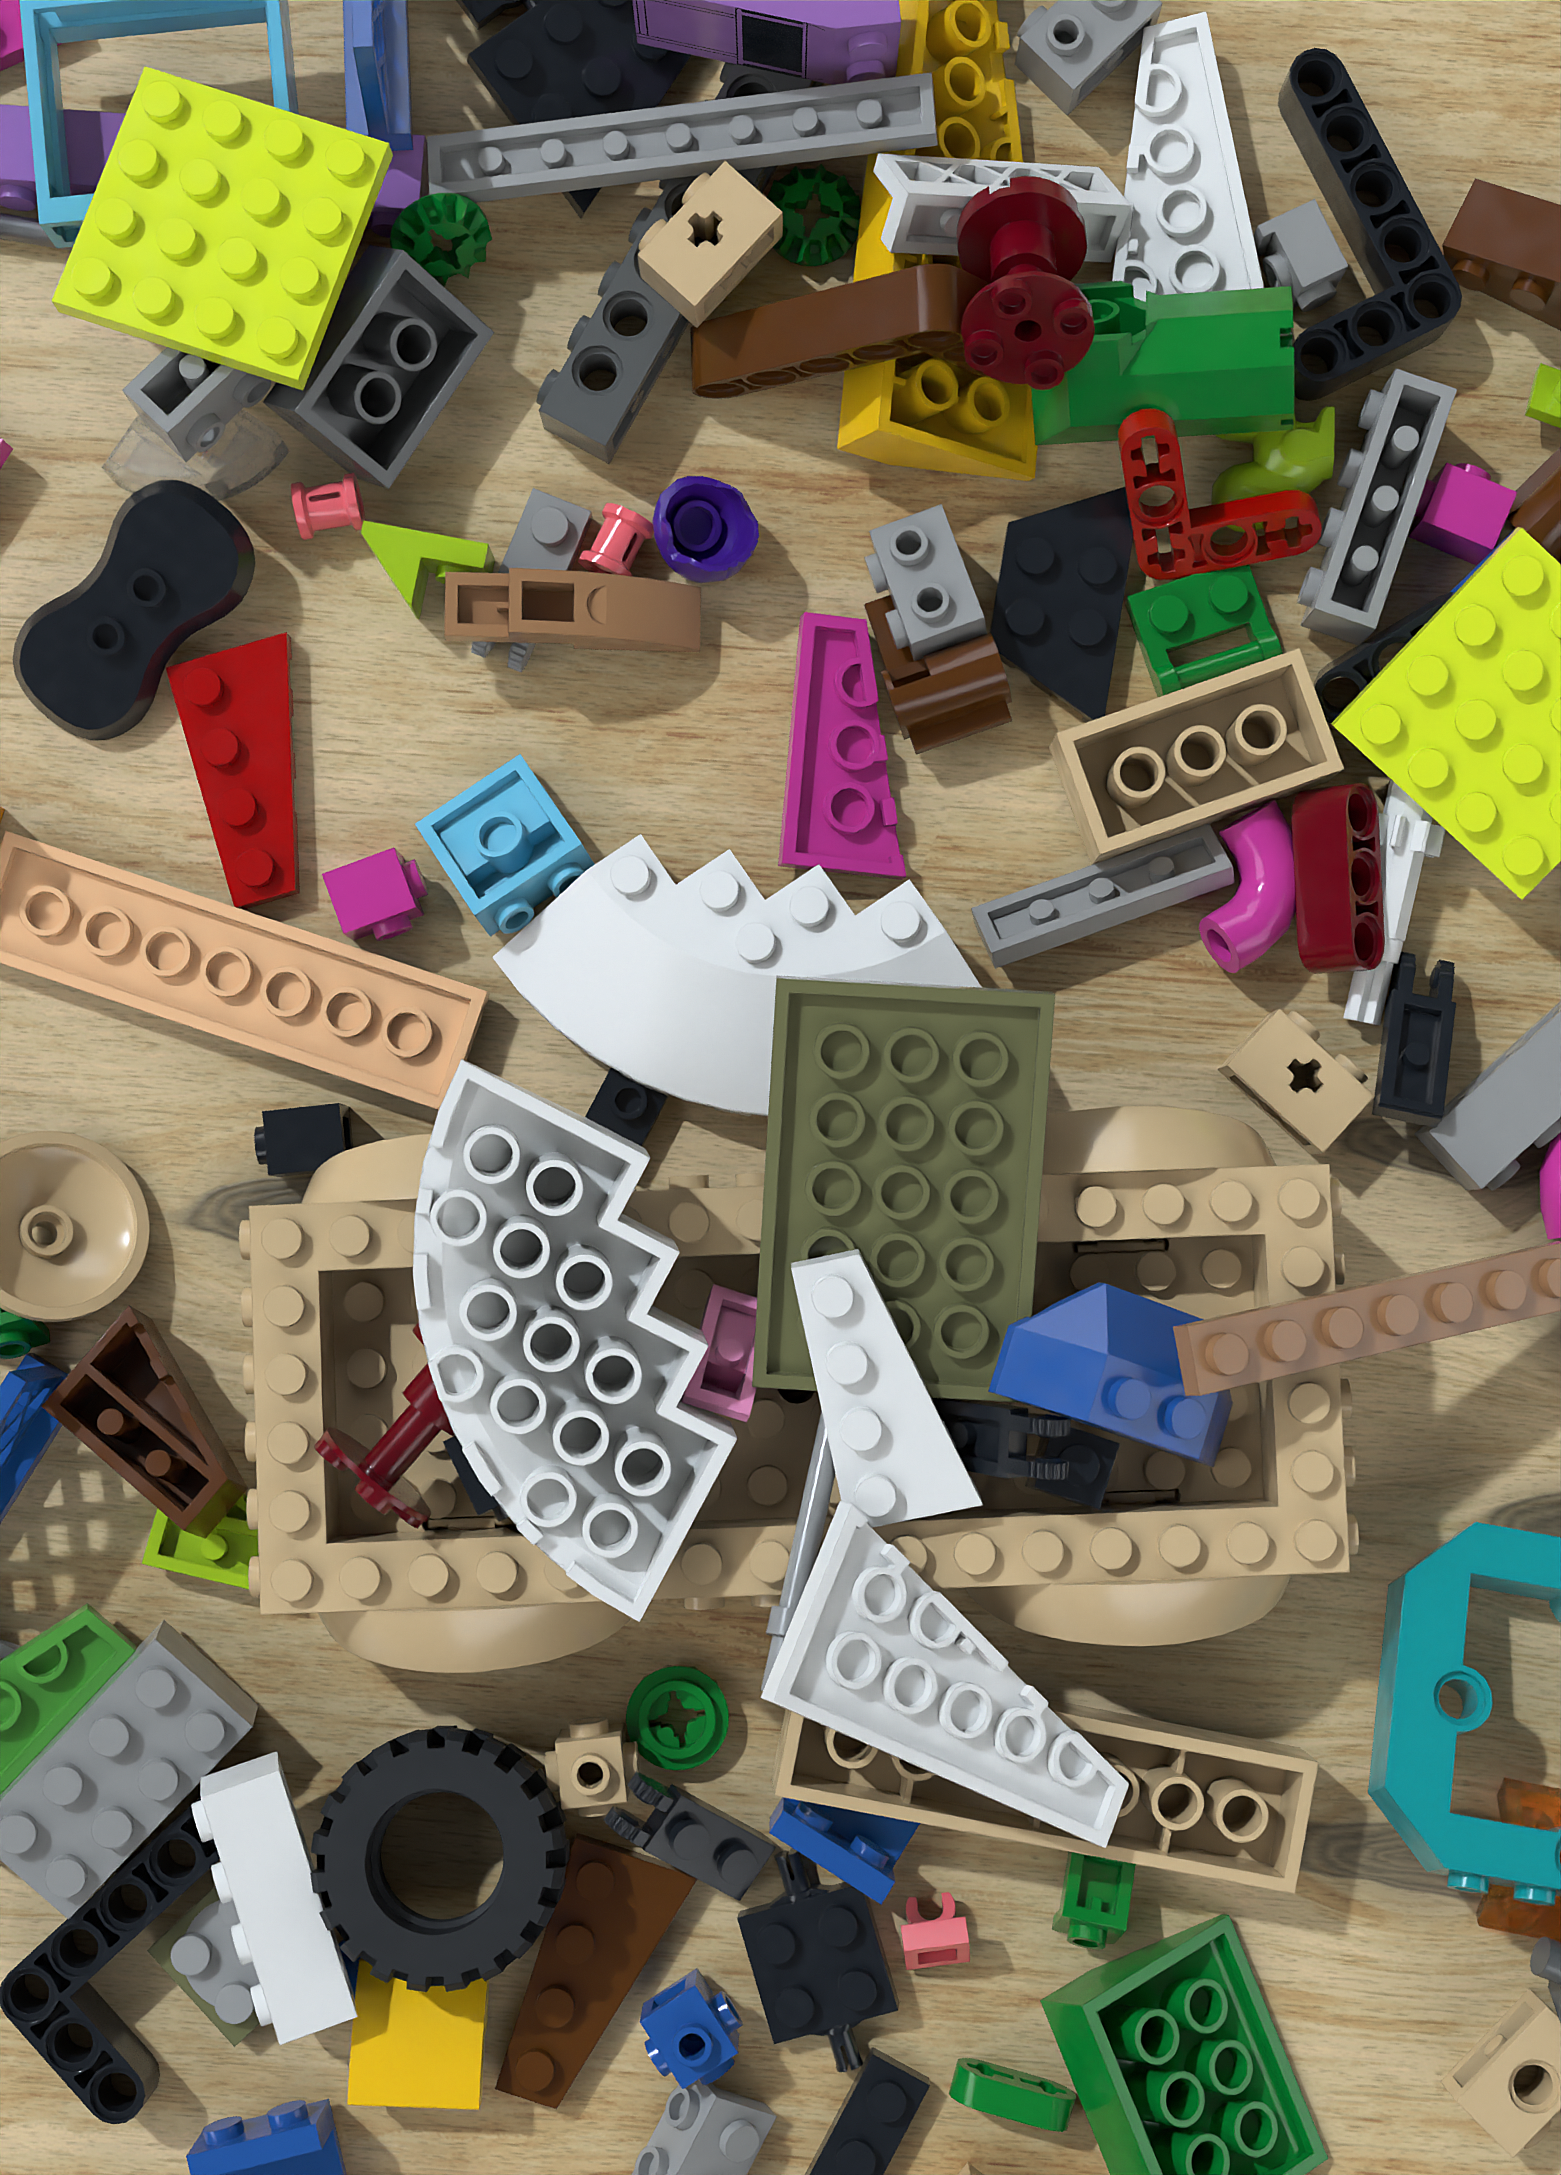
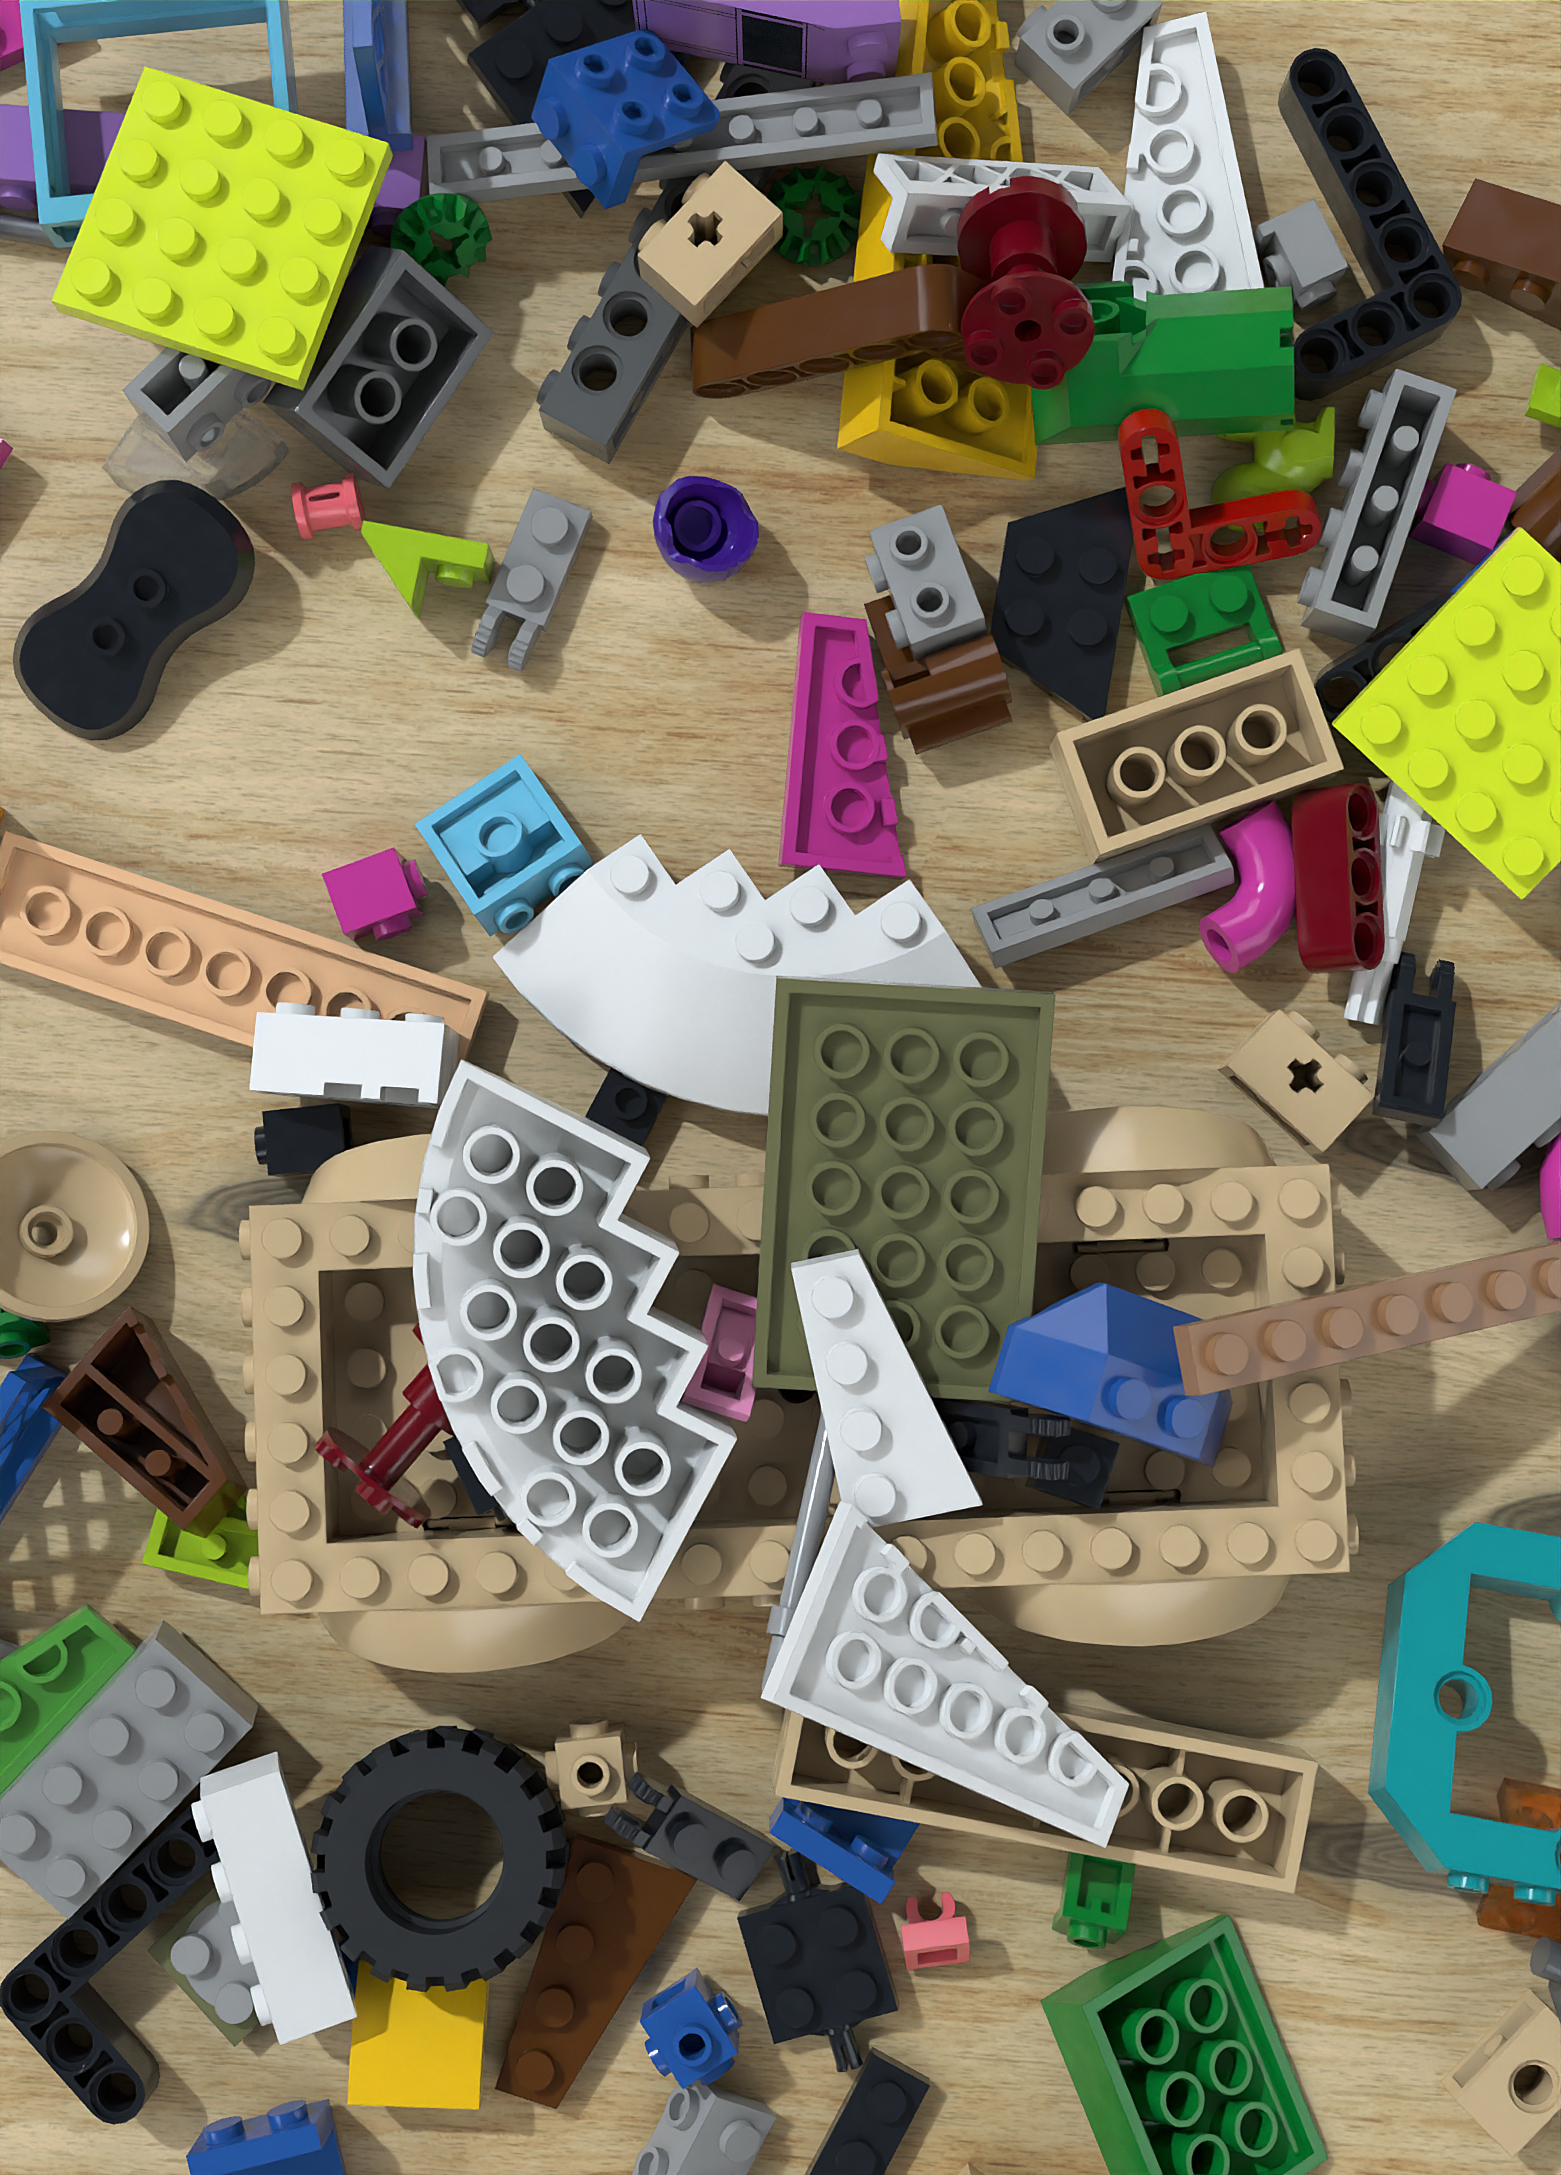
red wing [165,632,300,910] -> none
medium nougat slope [444,568,701,652] -> none
coral bush [578,503,654,576] -> none
green gear [626,1665,729,1770] -> none
green beam [949,2058,1076,2132] -> none
none -> white wedge [249,1002,460,1109]
none -> blue bracket [531,29,720,209]

